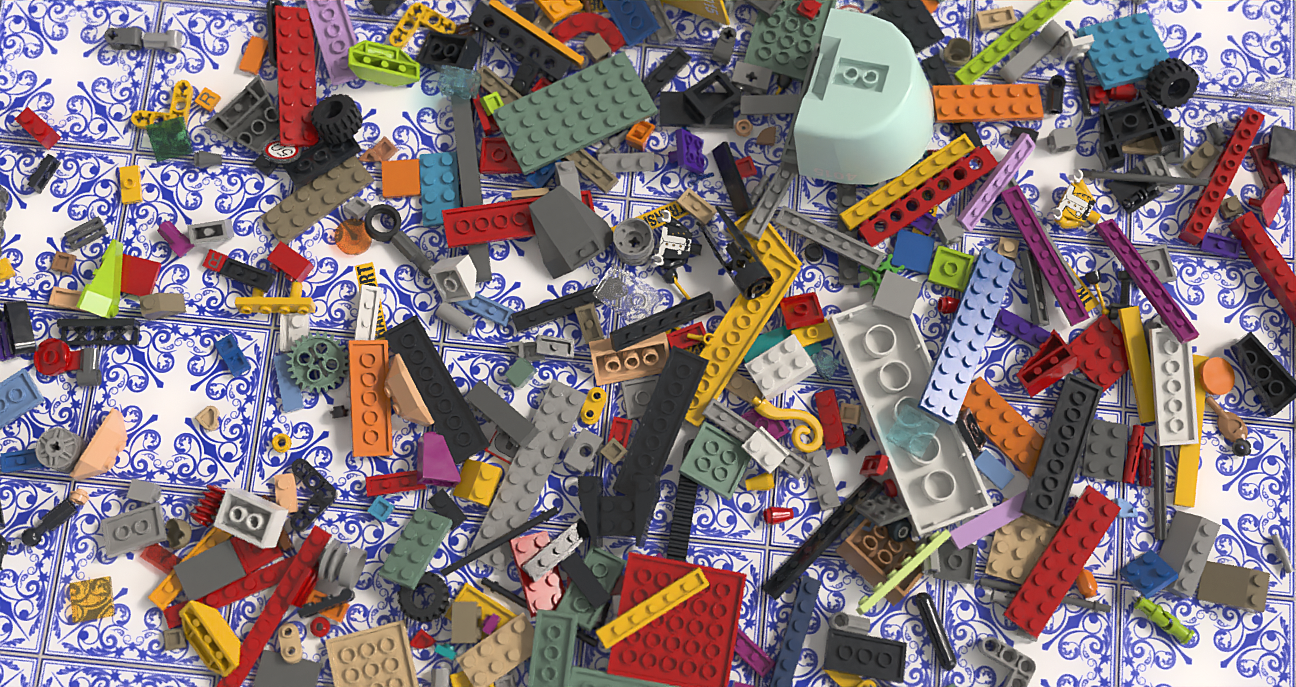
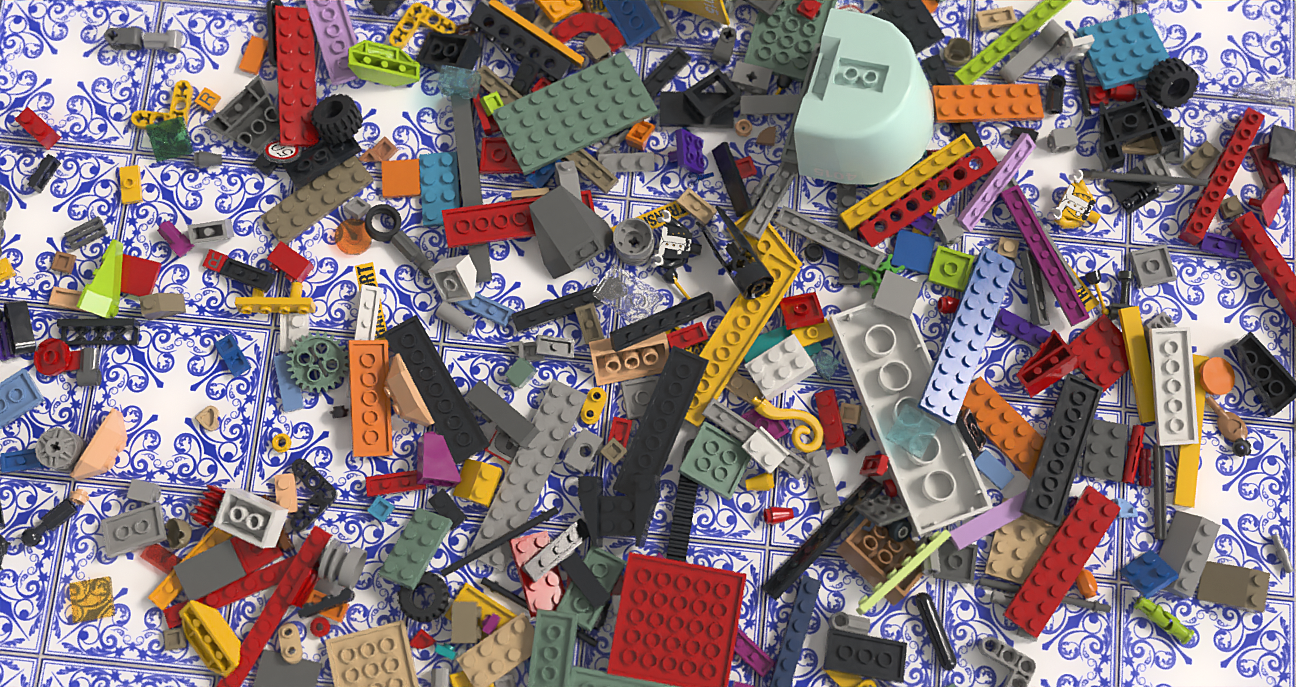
yellow tile [595,567,710,649] -> none
yellow hand [687,333,714,346] -> none
magenta tile [1095,218,1200,345] -> none
dark grey pin [1206,121,1228,147] -> none

